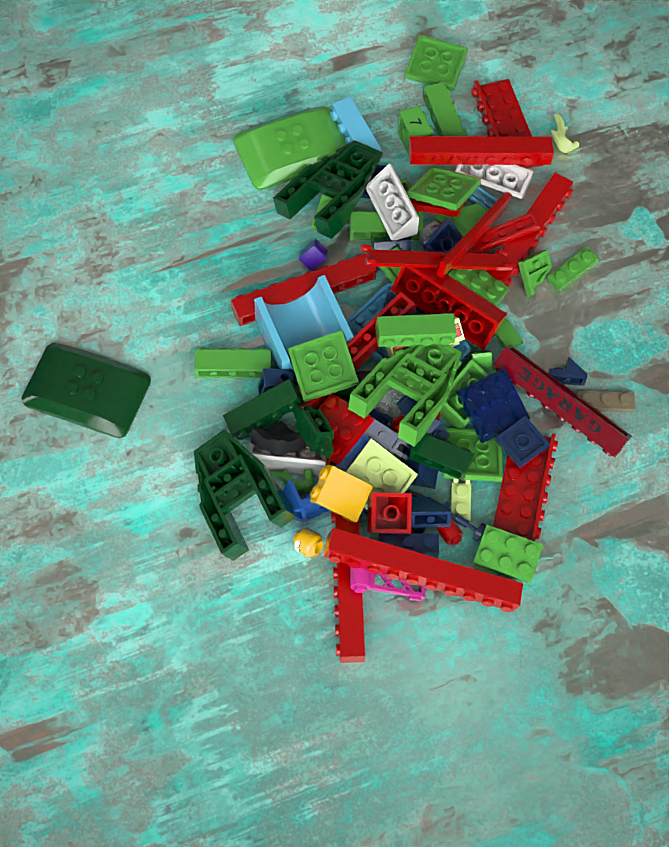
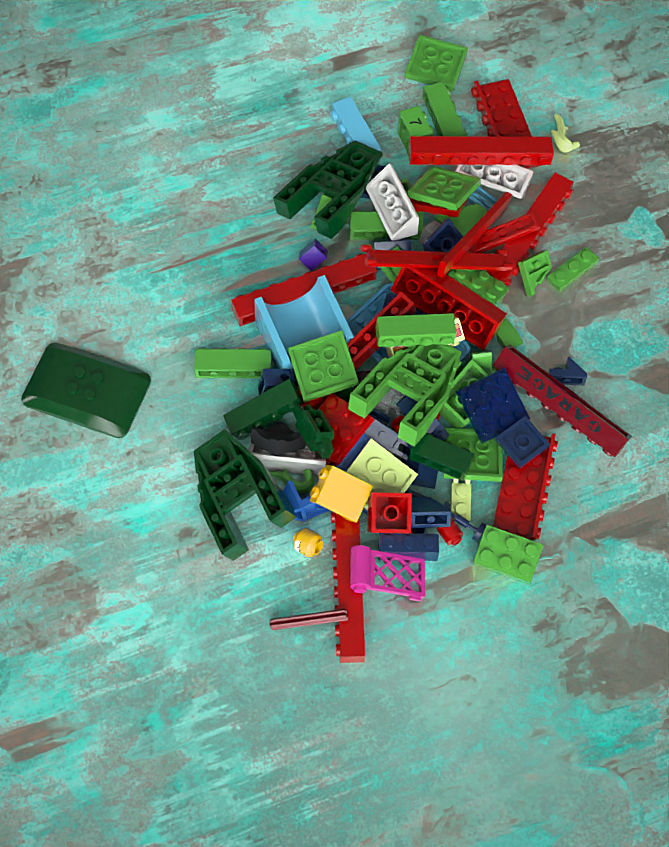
bright green wedge [233,106,347,190] -> none
red brick [323,528,523,612] -> none
dark tan plate [577,391,635,412] -> none
none -> axle [270,608,348,630]

